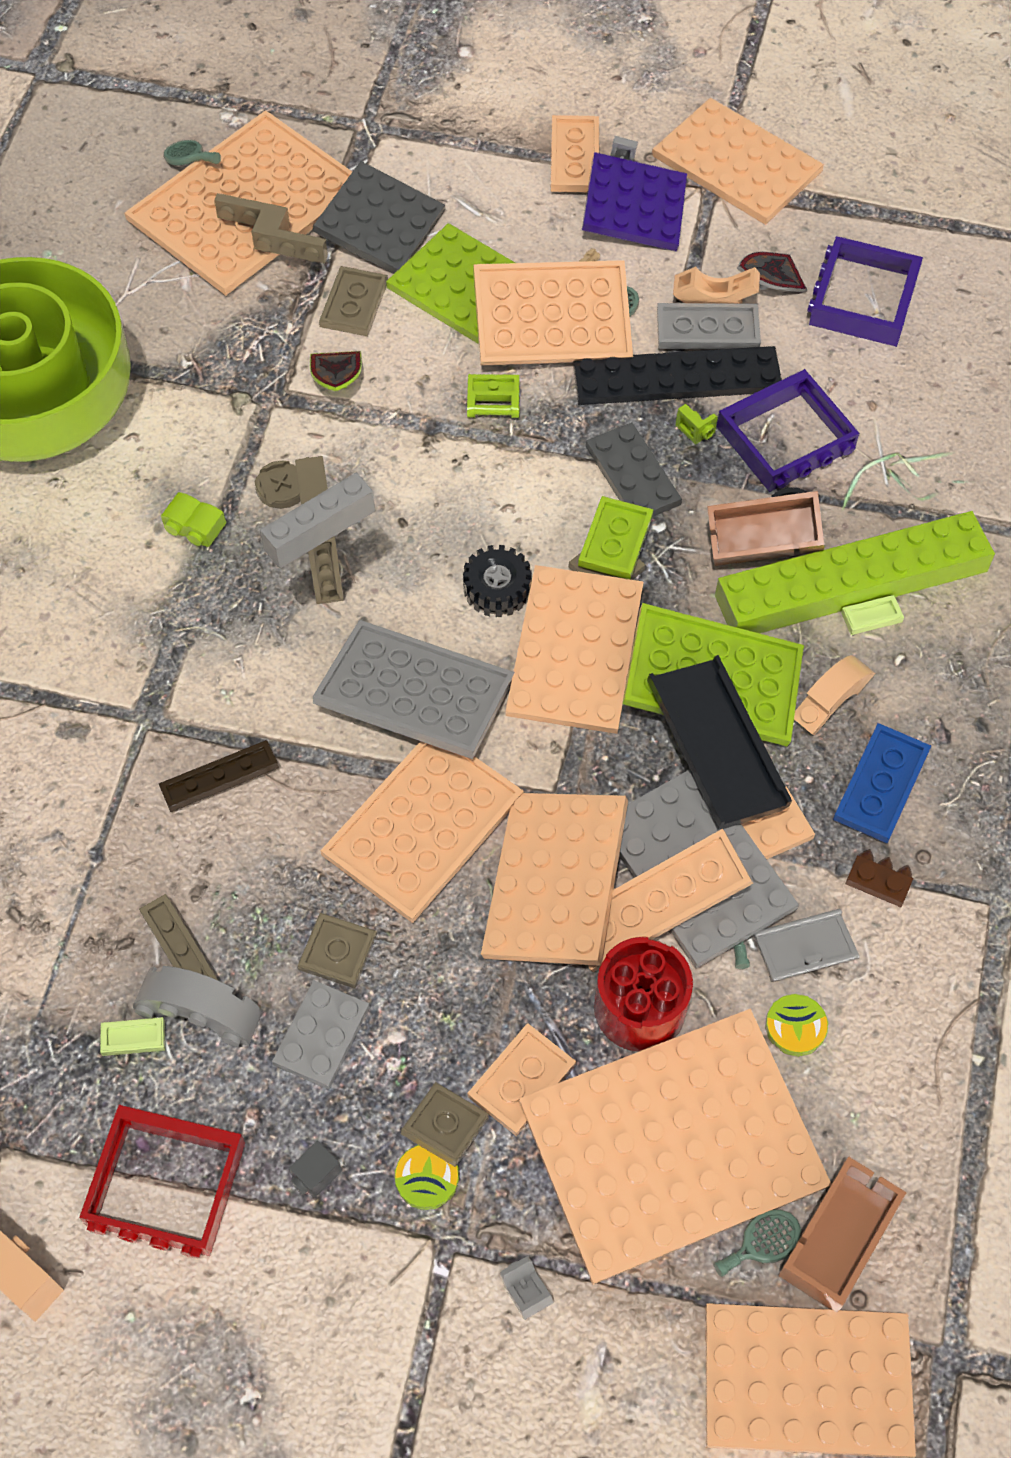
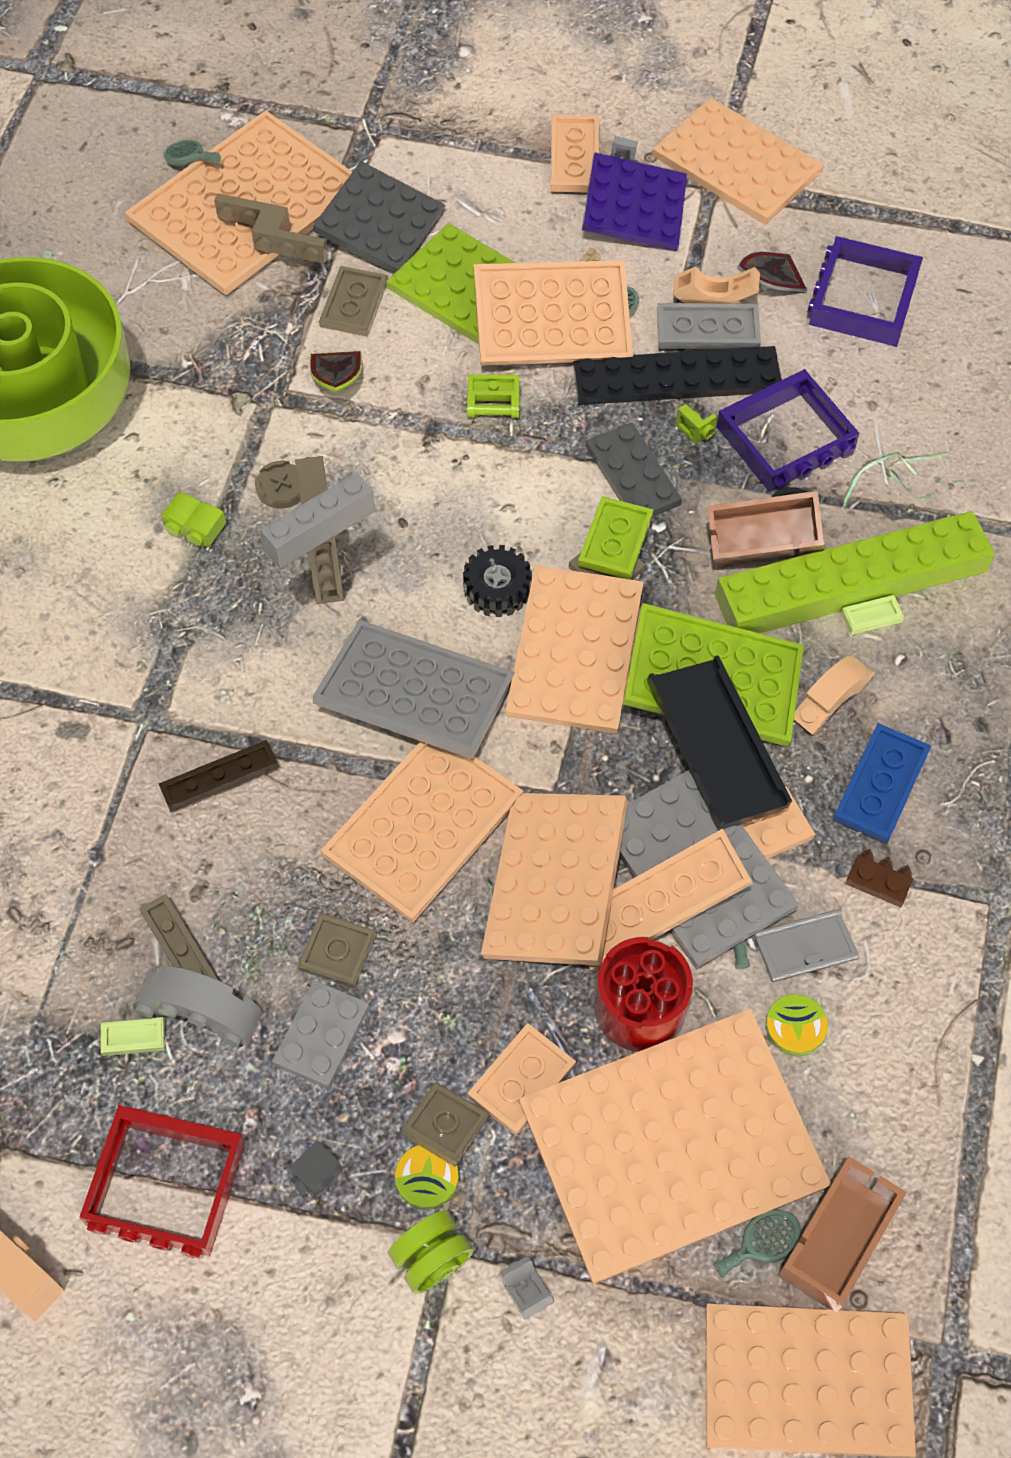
none -> lime wheel [388,1210,474,1294]

